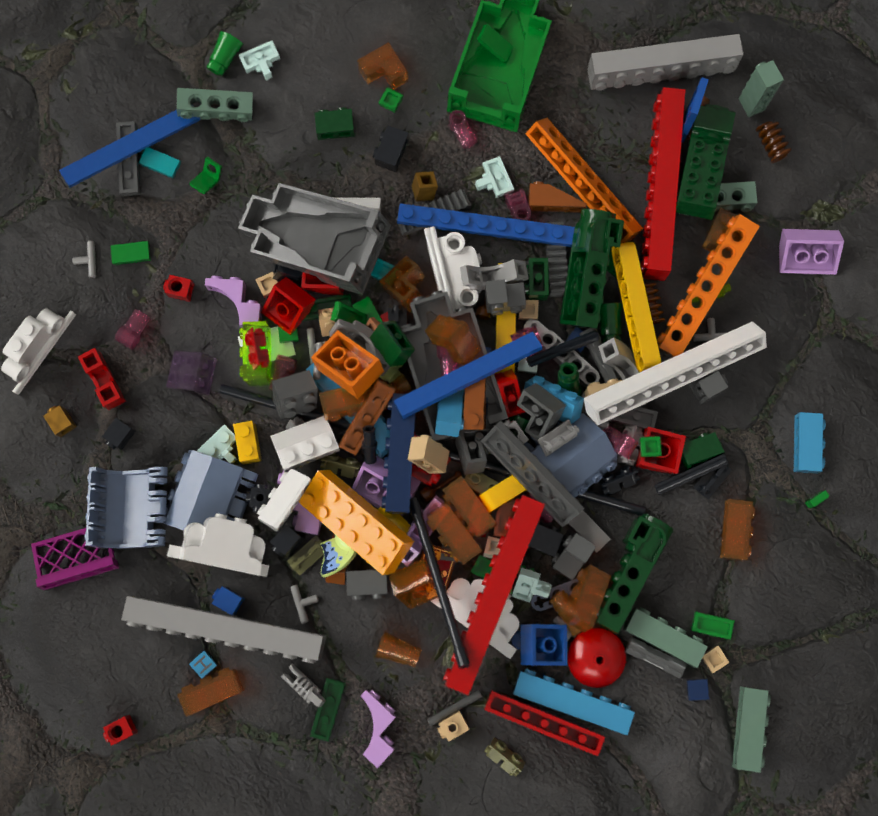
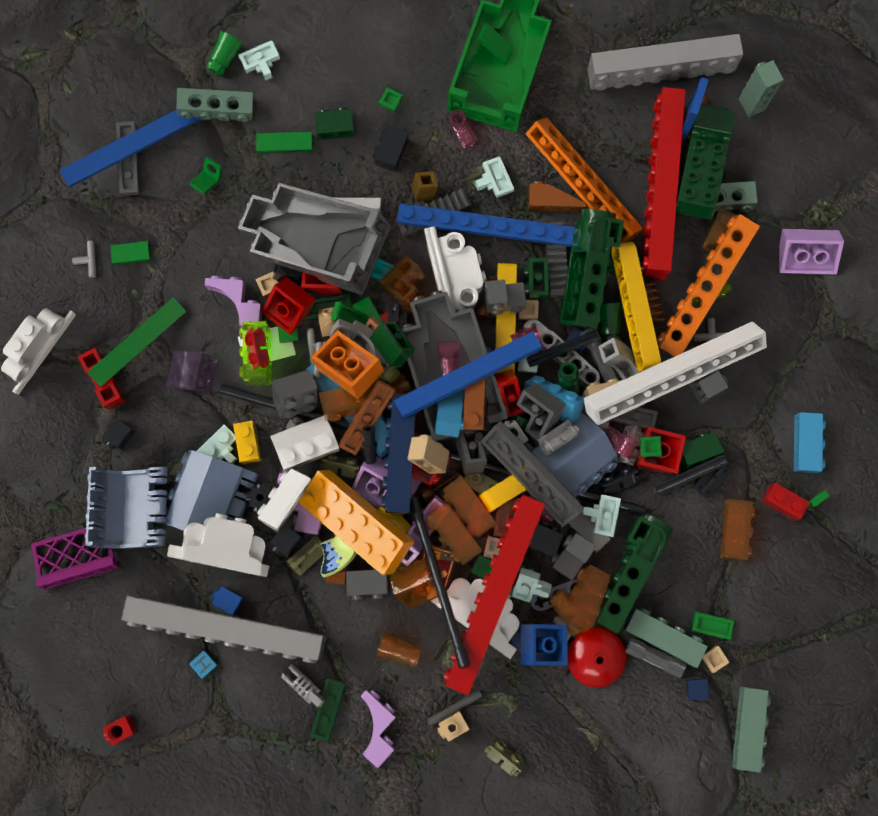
pearl gold brick [43,405,77,437] -> none
clear pink piece [115,309,150,350] -> none
teal tile [139,147,181,179] -> none
red brick [163,274,195,302] -> none
clear orange brick [177,667,245,717] -> none
piece [269,354,297,391] -> none
light grey piece [290,585,319,624] -> none
clear orange brick [357,42,408,90] -> none
clear orange brick [424,315,481,365] -> none
light grey arch [460,259,529,290] -> none
red brick [484,690,605,756] -> none
clear pink piece [504,188,531,221] -> none
dark azure brick [512,669,635,735] -> none
reddish brown piece [756,121,792,163] -> none
none -> green tile [87,297,186,387]
none -> green tile [256,132,313,153]
none -> light aqua hinge [581,494,621,537]
none -> red brick [761,482,810,521]

